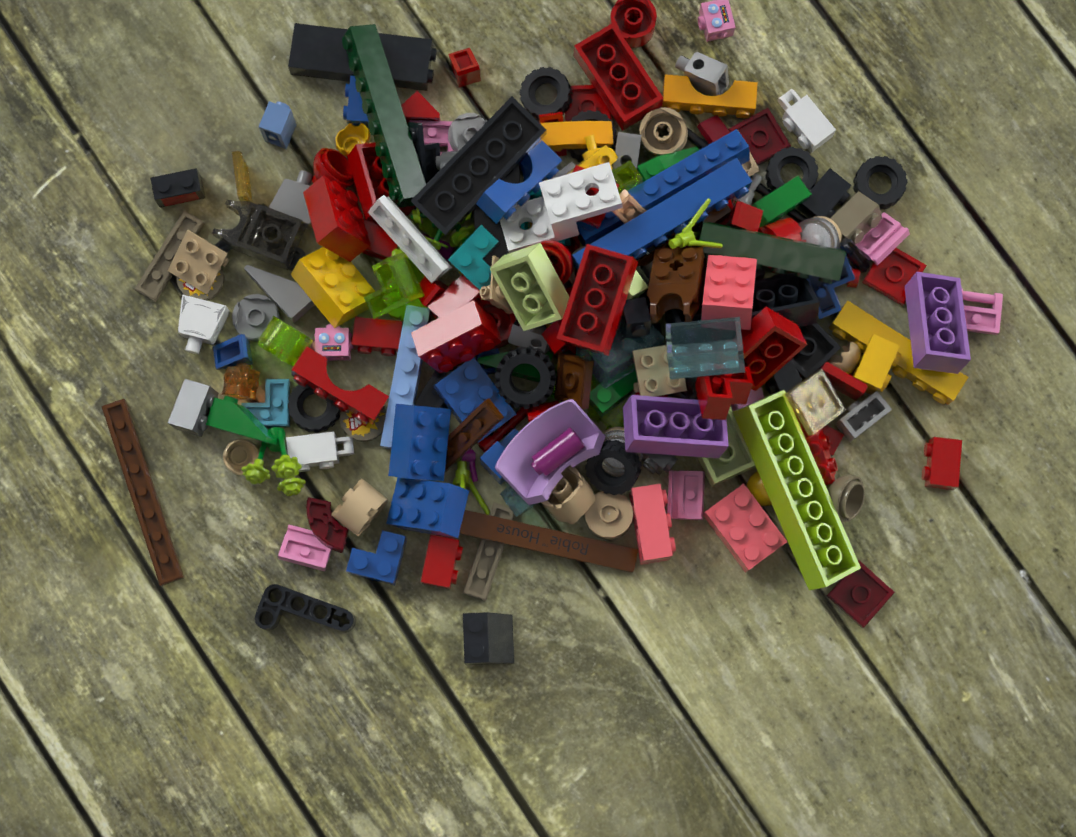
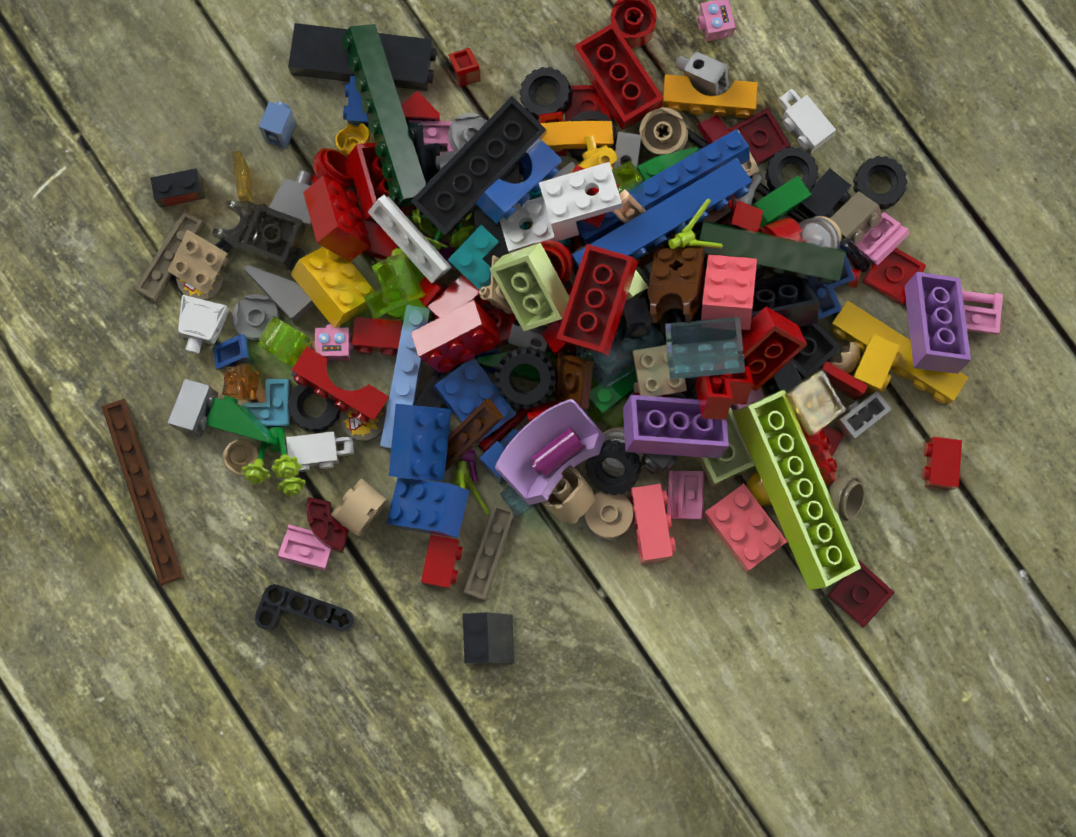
blue brick [346,530,407,586] -> none
reddish brown tile [459,510,638,573] -> none

